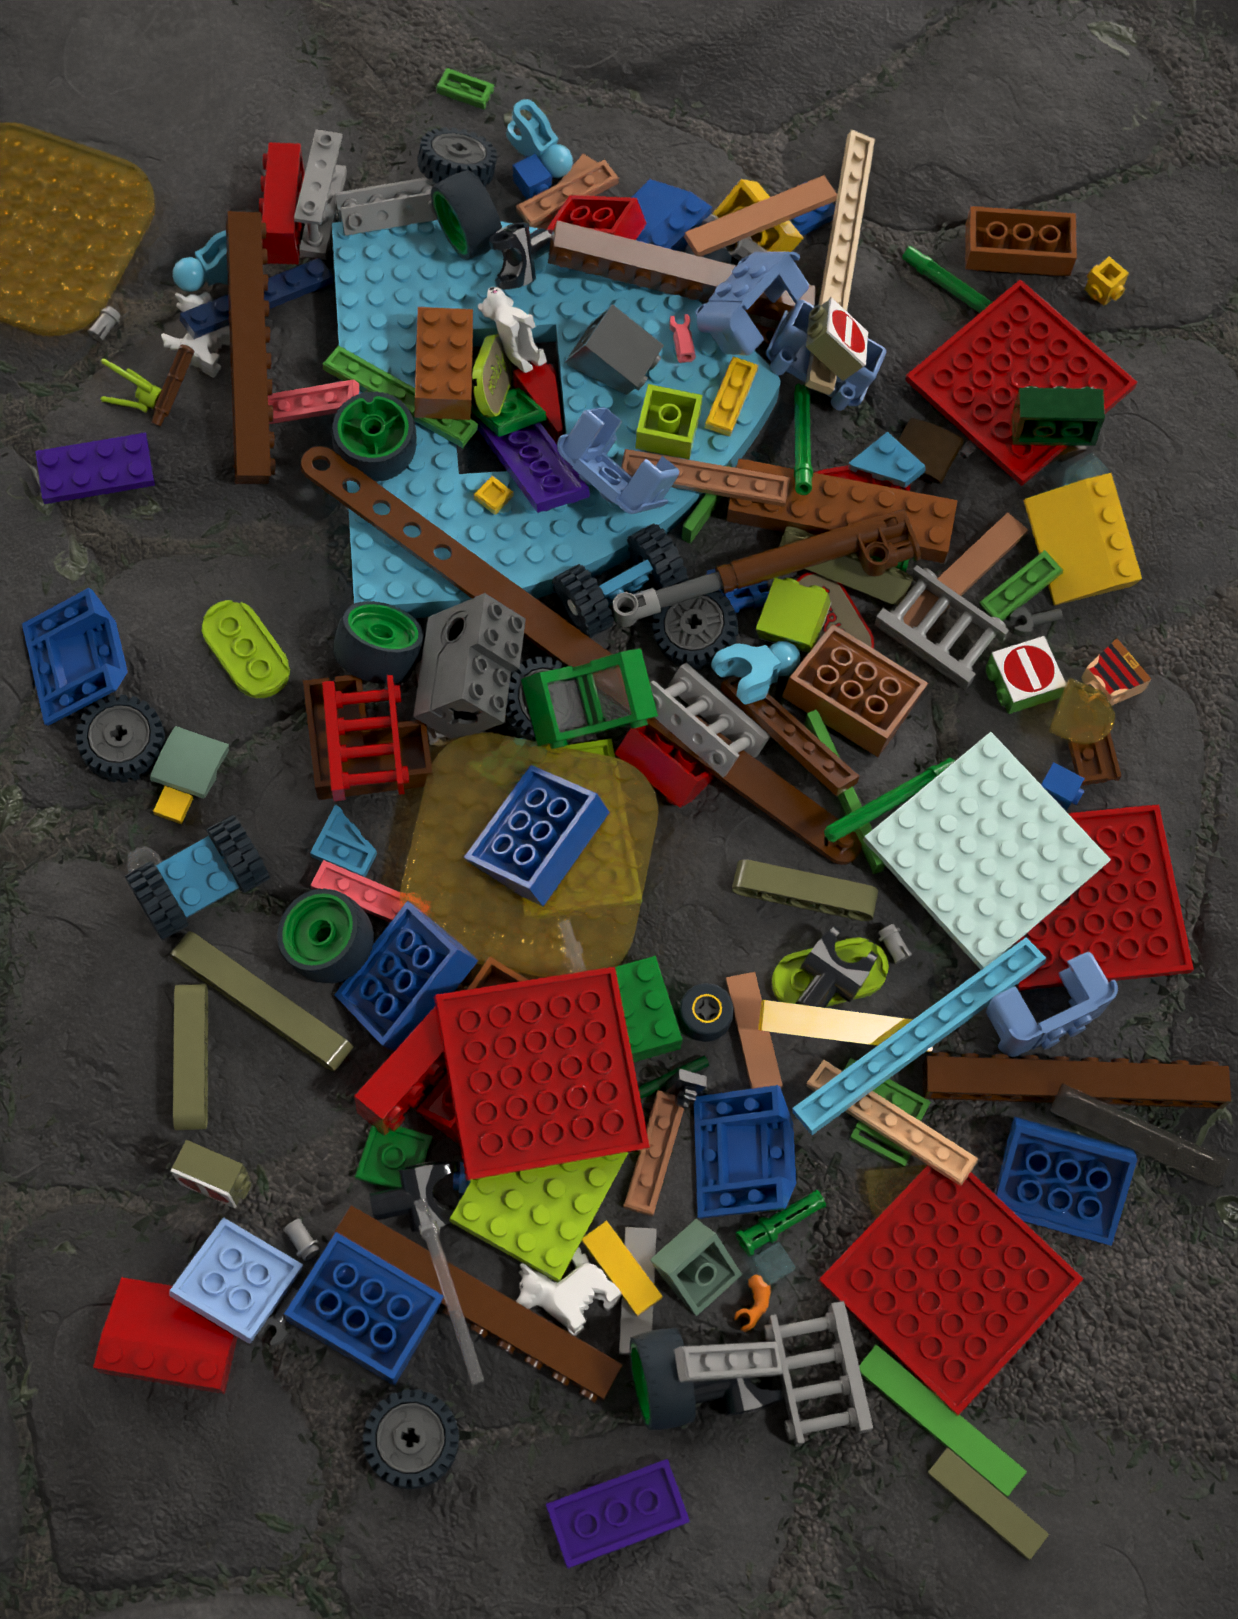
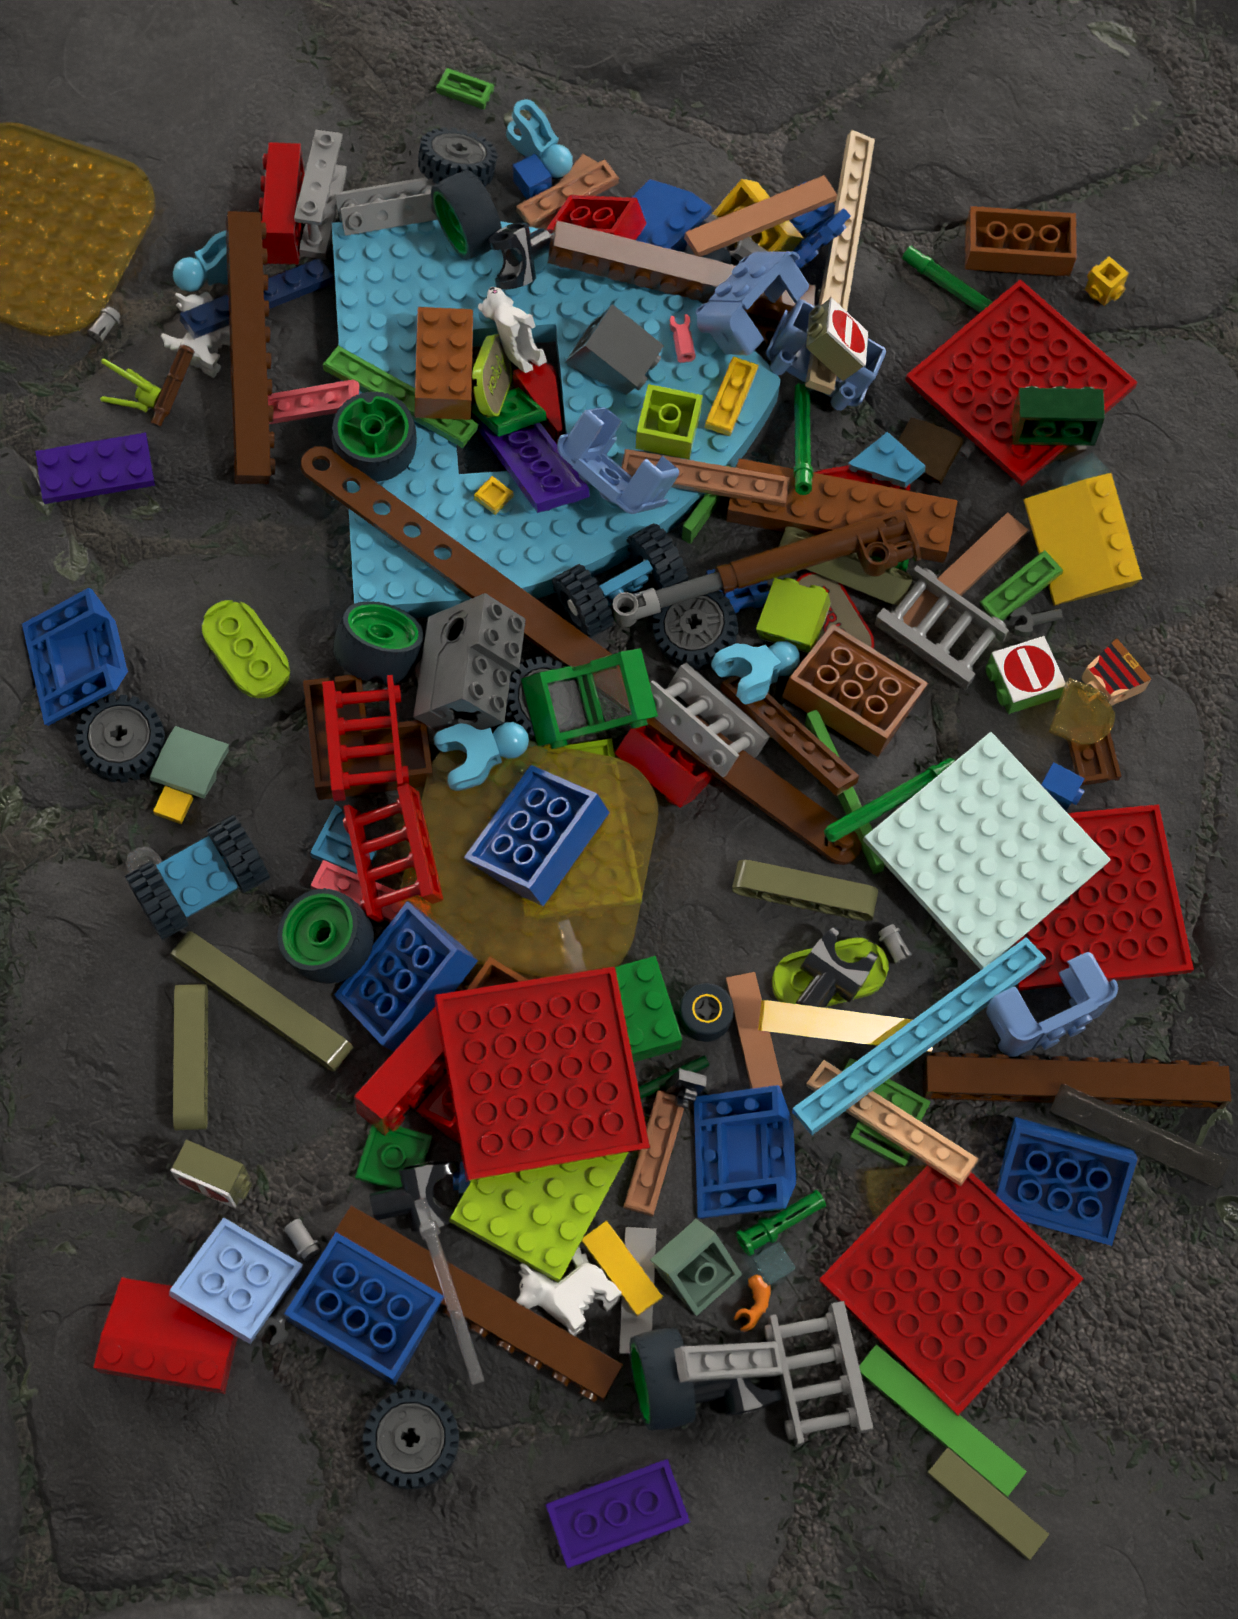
none -> red fence [343,784,444,923]
none -> medium azure piece [434,722,529,791]
none -> blue plate [792,208,851,269]

